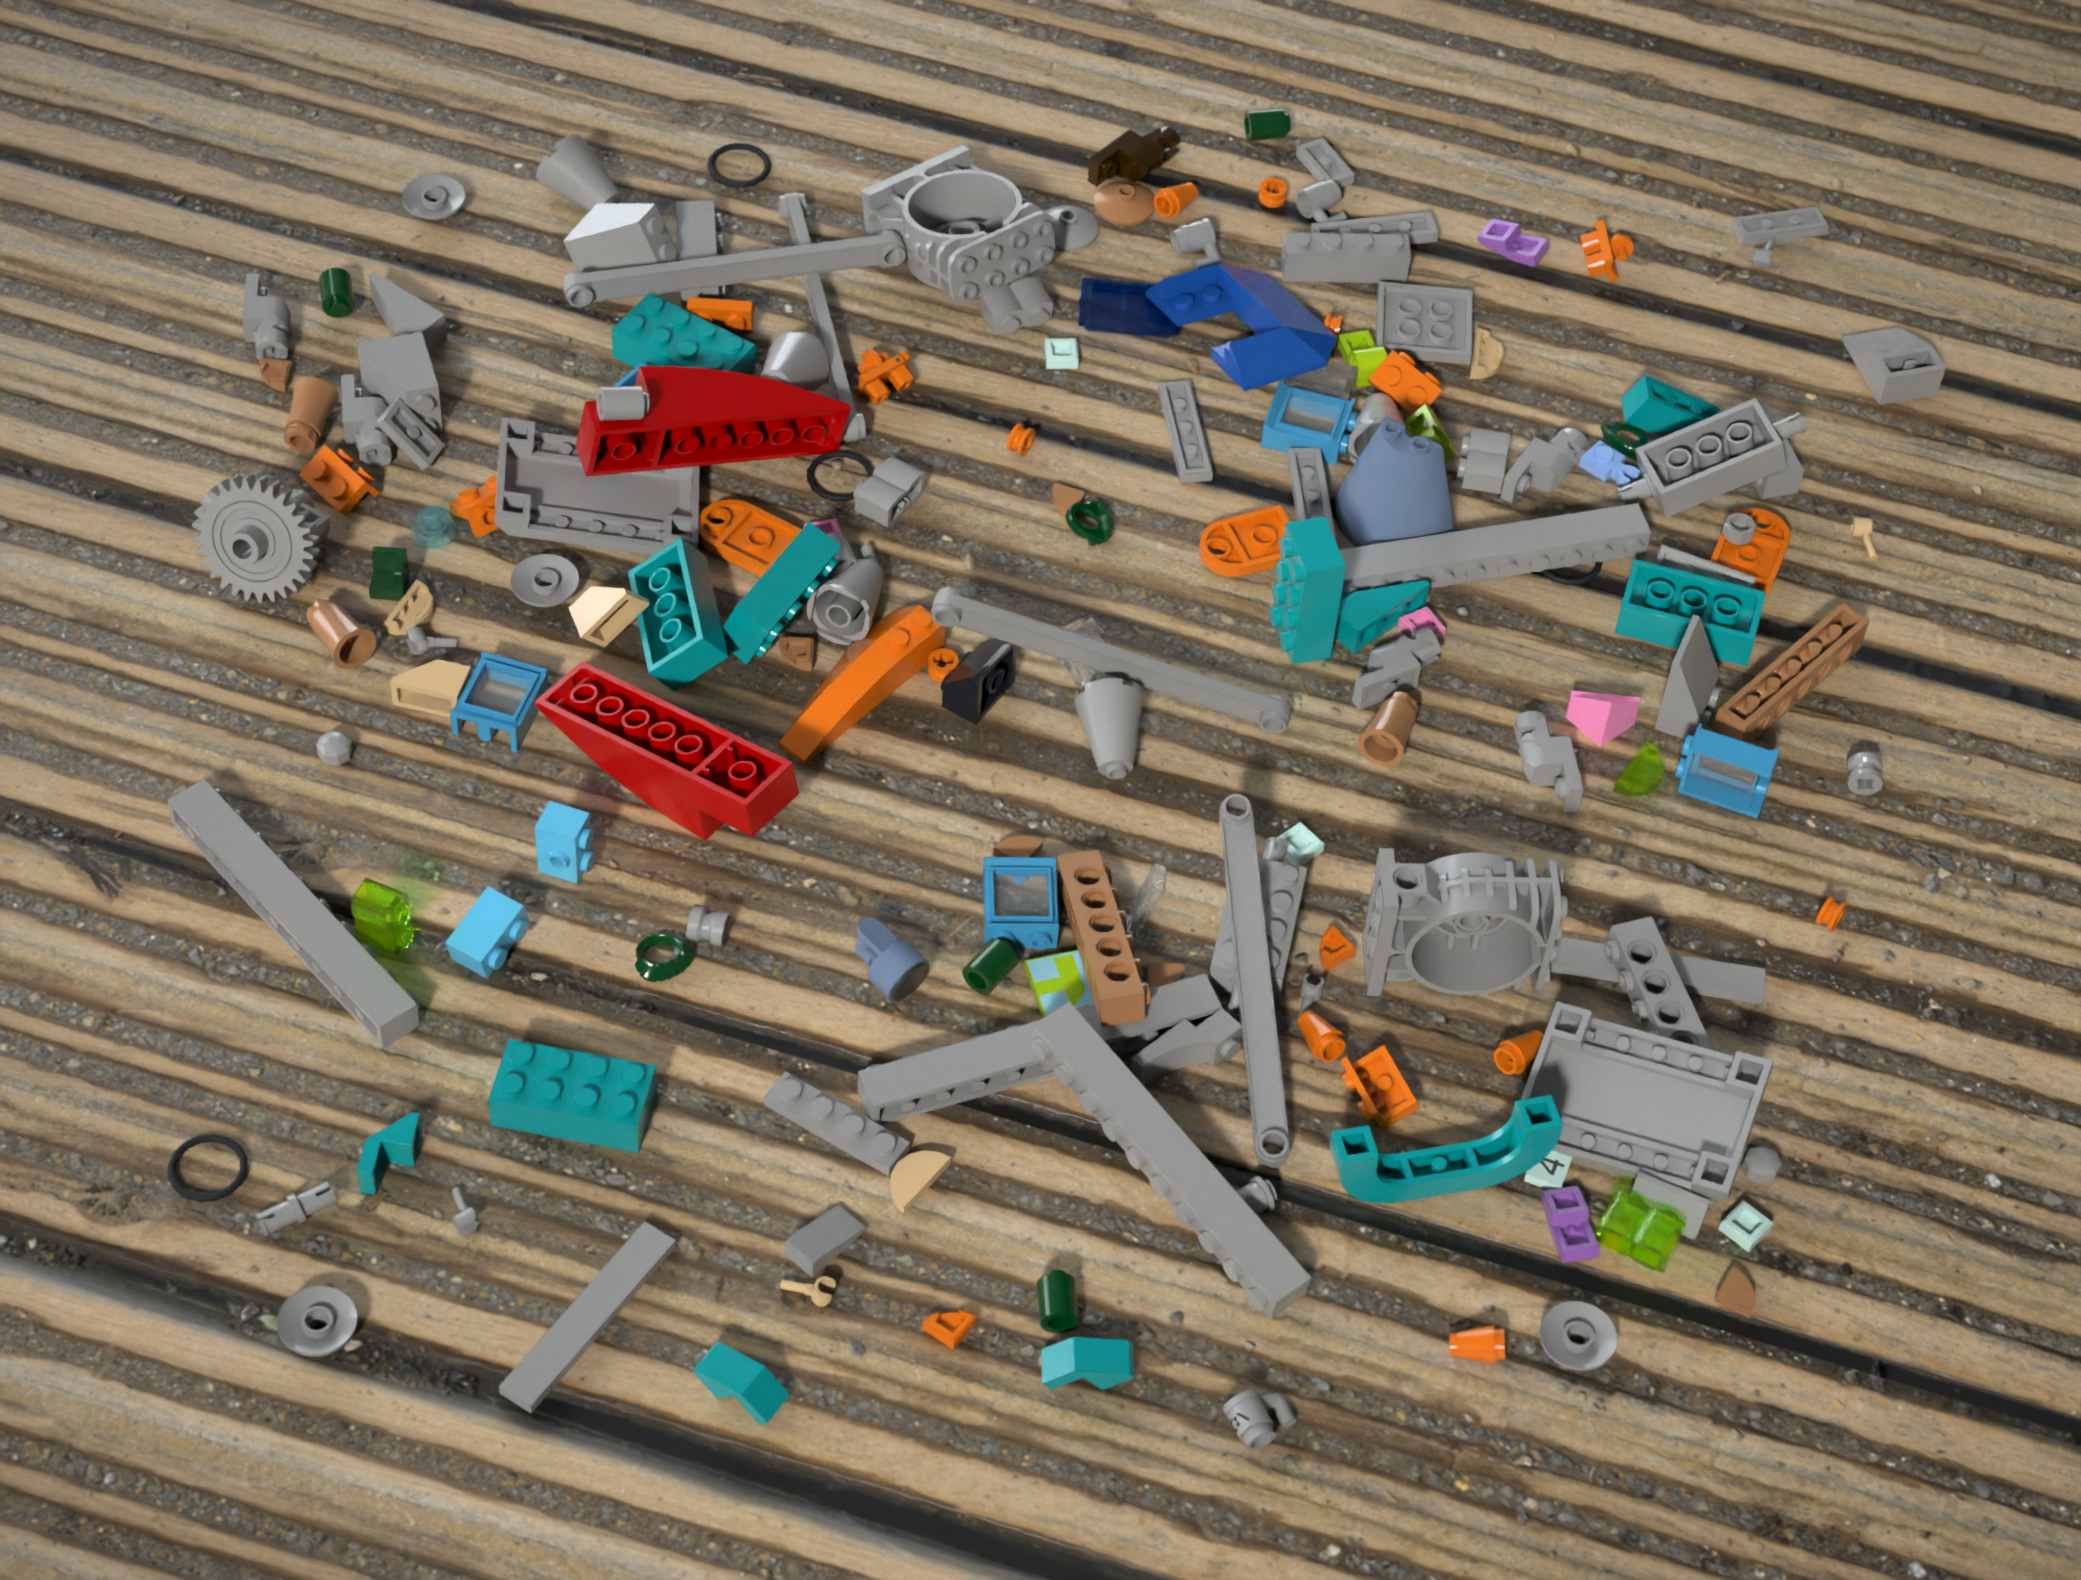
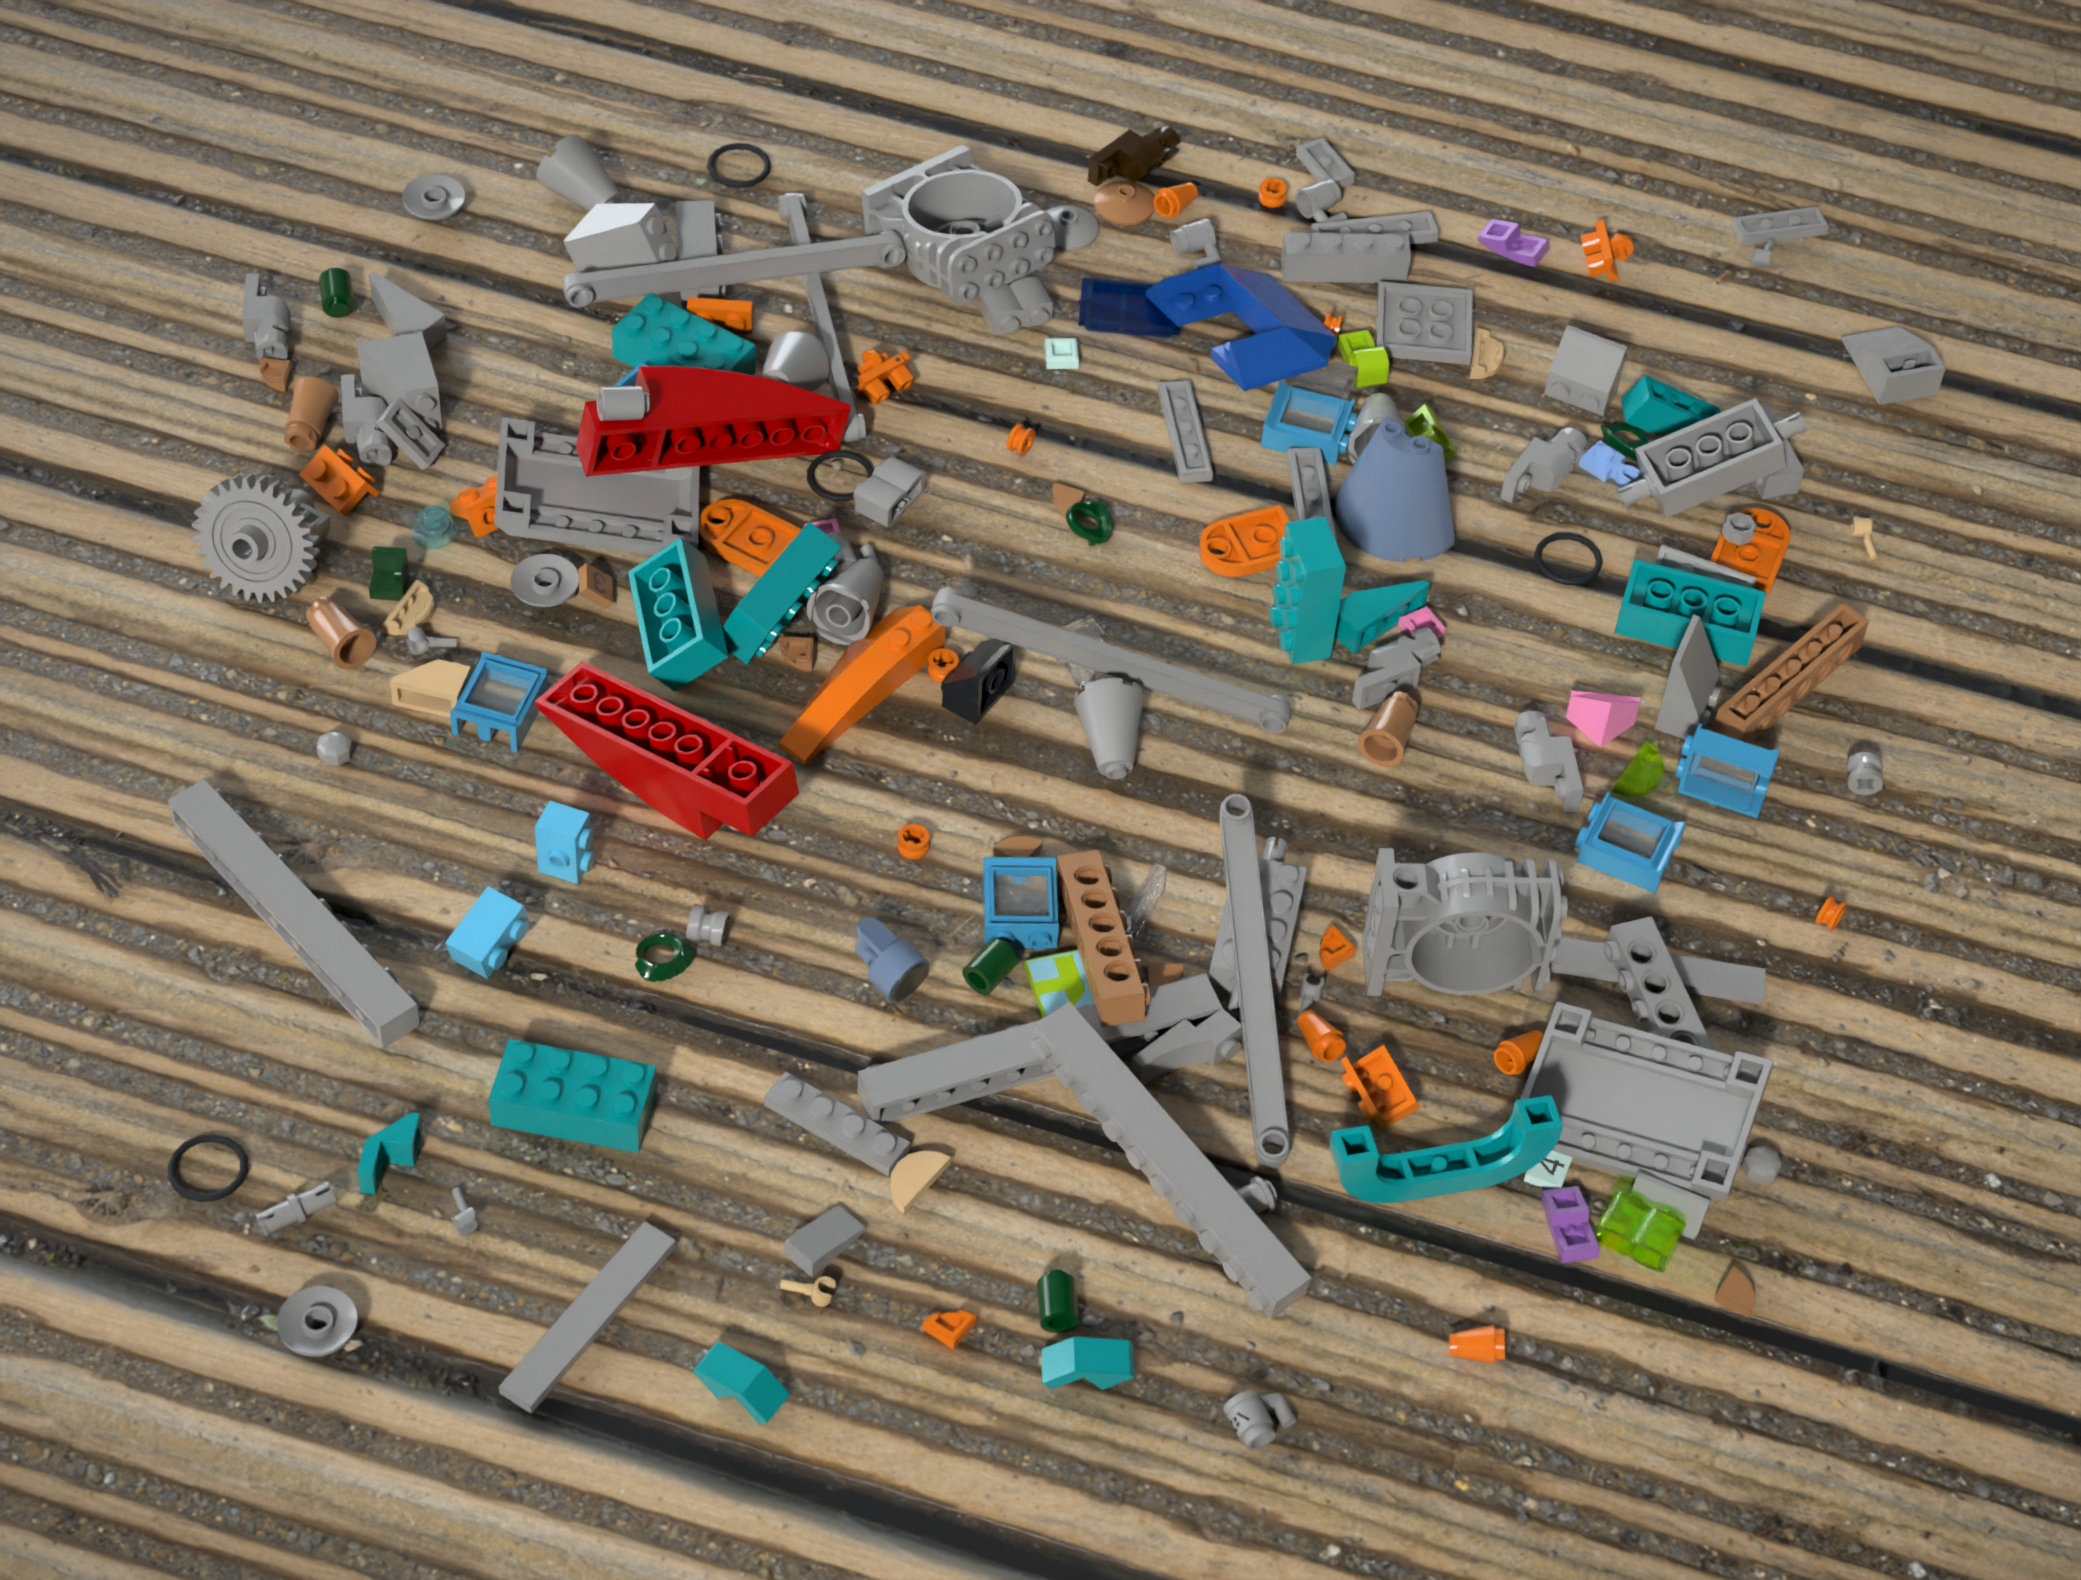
clear neon green brick [351,878,415,956] -> none
tan slope [569,586,650,648] -> none
dark green brick [1244,108,1291,141] -> none
light aqua tile [1274,822,1325,866] -> none
light grey brick [1340,503,1651,599] -> none
orange bracket [1368,350,1443,416] -> none
light grey brick [1457,427,1510,494] -> none
light grey dish [1539,1301,1618,1371] -> none
light aqua tile [1718,1200,1774,1252] -> none
none -> medium nougat tile [579,563,613,609]
none -> orange bush [897,823,930,860]
none -> light grey slope [1544,325,1628,416]
none -> dark azure window [1575,791,1686,894]

